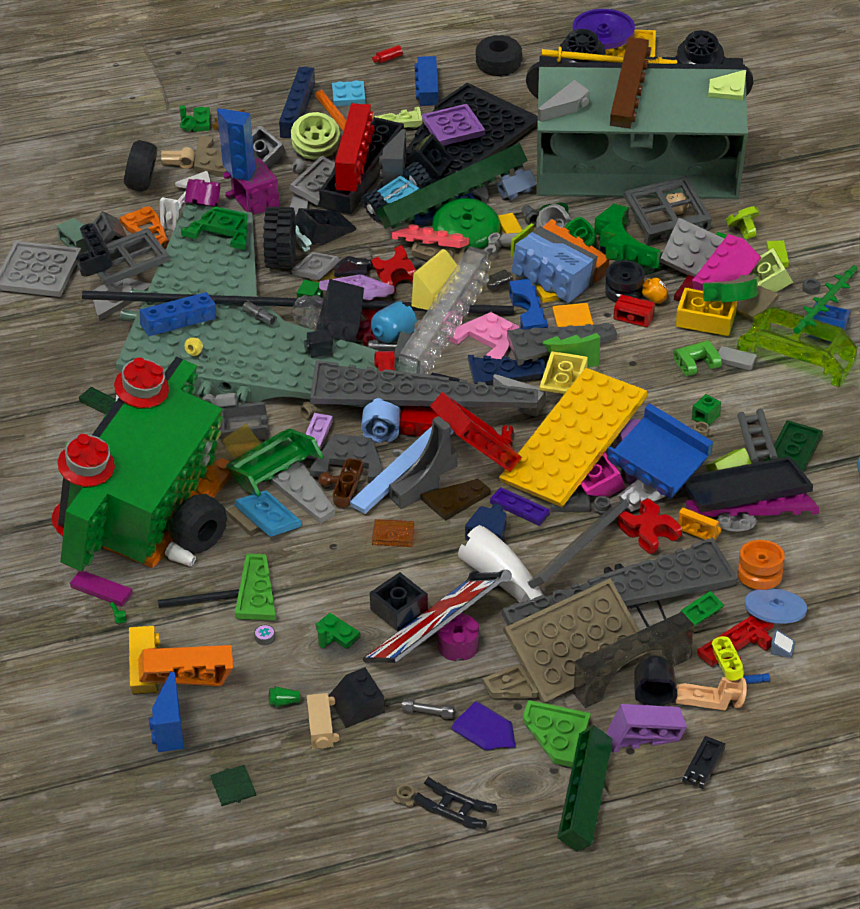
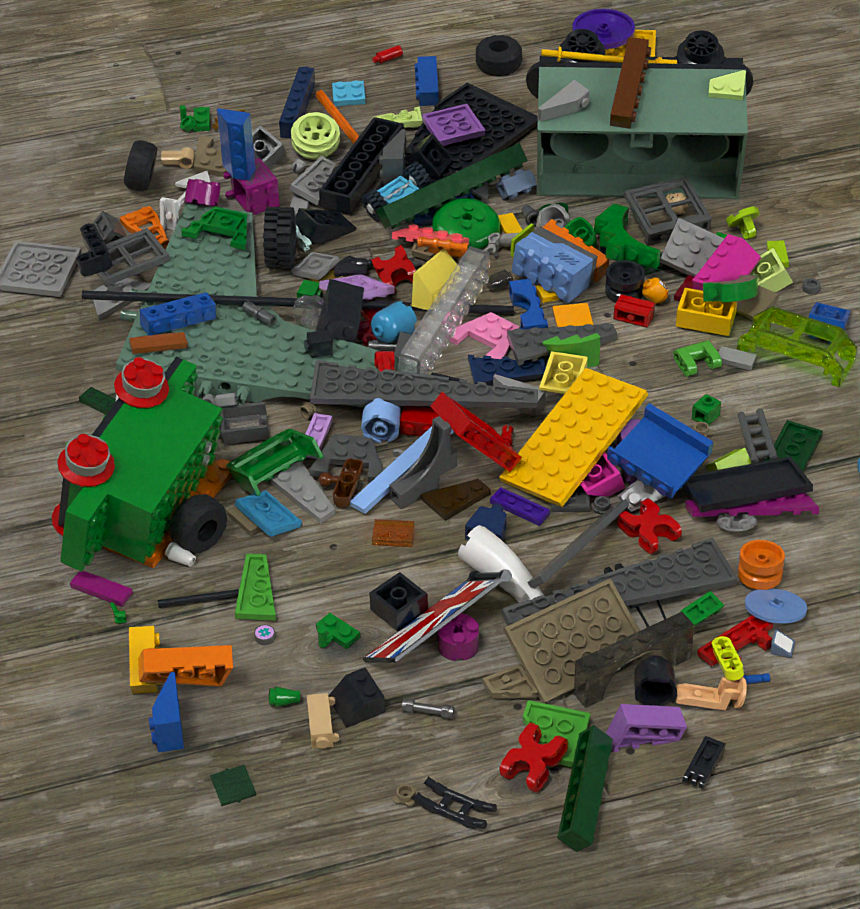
sand green brick [57,218,88,253] -> none
light yellow plate [184,338,203,356] -> none
clear yellow piece [221,424,261,459] -> none
red brick [335,103,374,191] -> none
dark purple tile [451,701,516,751] -> none
light orange bracket [678,507,722,540] -> none
green plant [793,265,858,334] -> none
none -> dark orange tile [129,332,188,354]
none -> orange plate [417,236,468,258]
none -> red piece [499,723,568,792]

